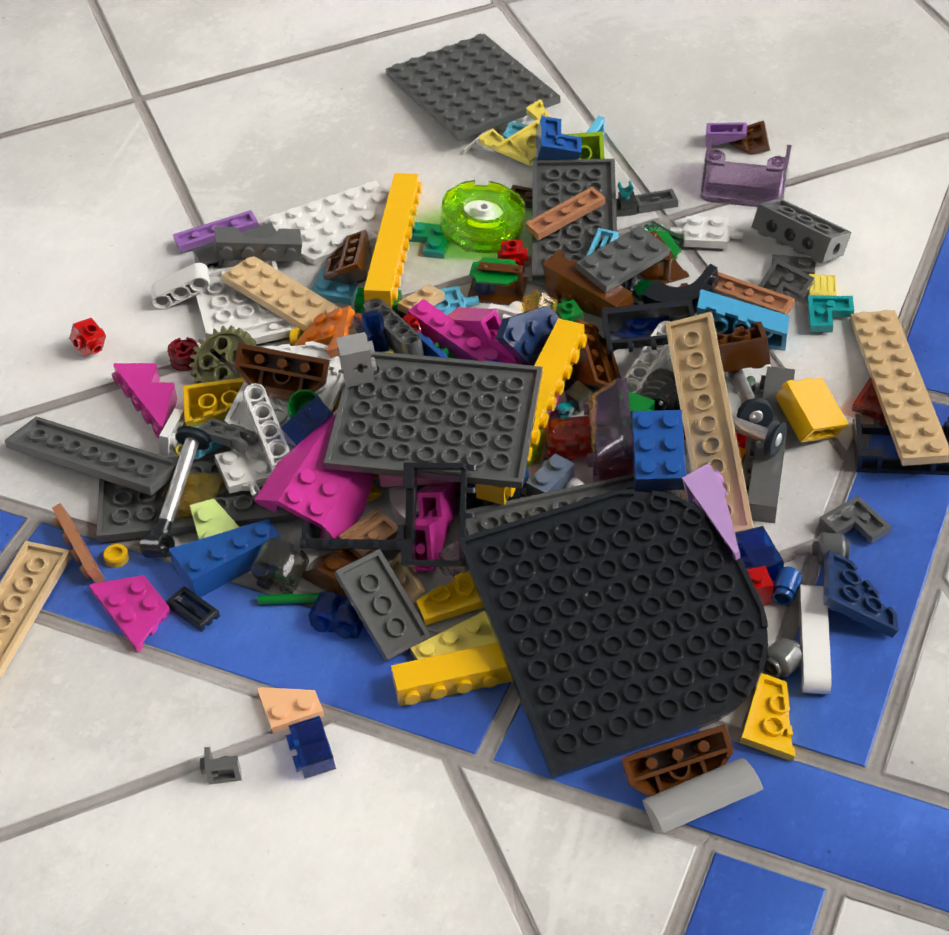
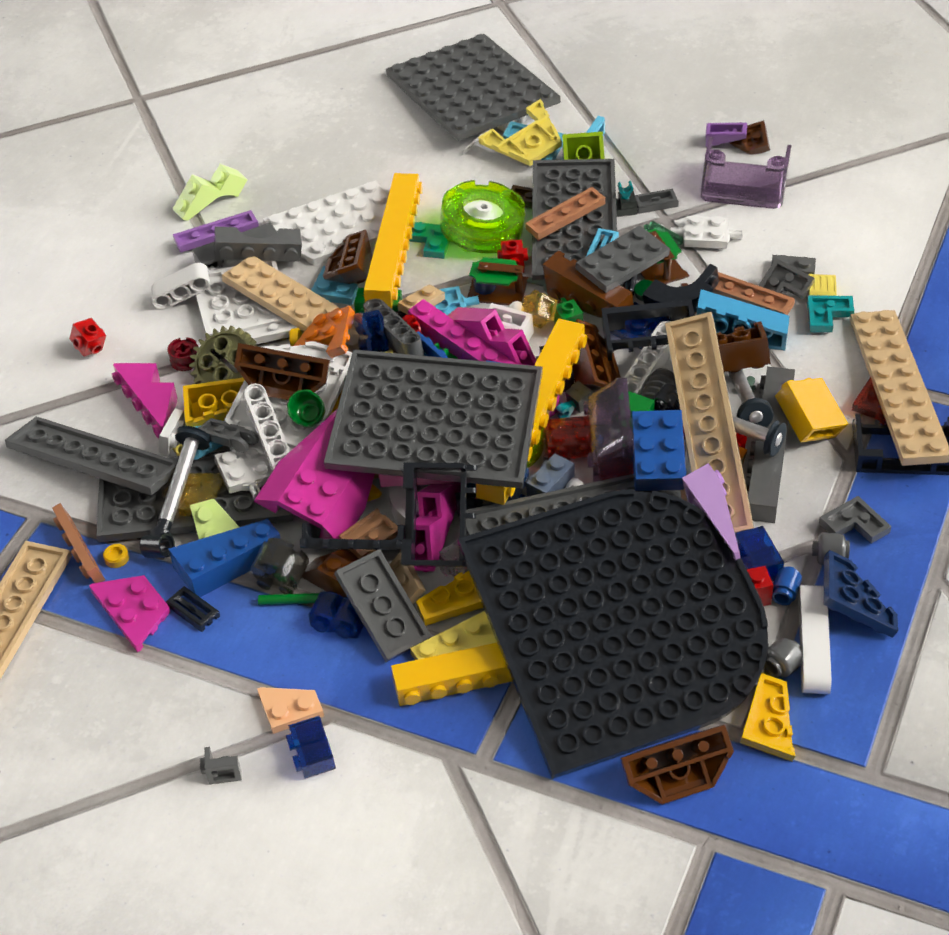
clear blue brick [280,396,333,446] -> none
light grey brick [336,332,377,388] -> none
dark blue plate [496,306,561,366] -> none
blue panel [536,116,581,160] -> none
light grey brick [642,758,764,833] -> none
dark grey brick [751,198,852,263] -> none
none -> yellowish green arch [173,164,247,220]

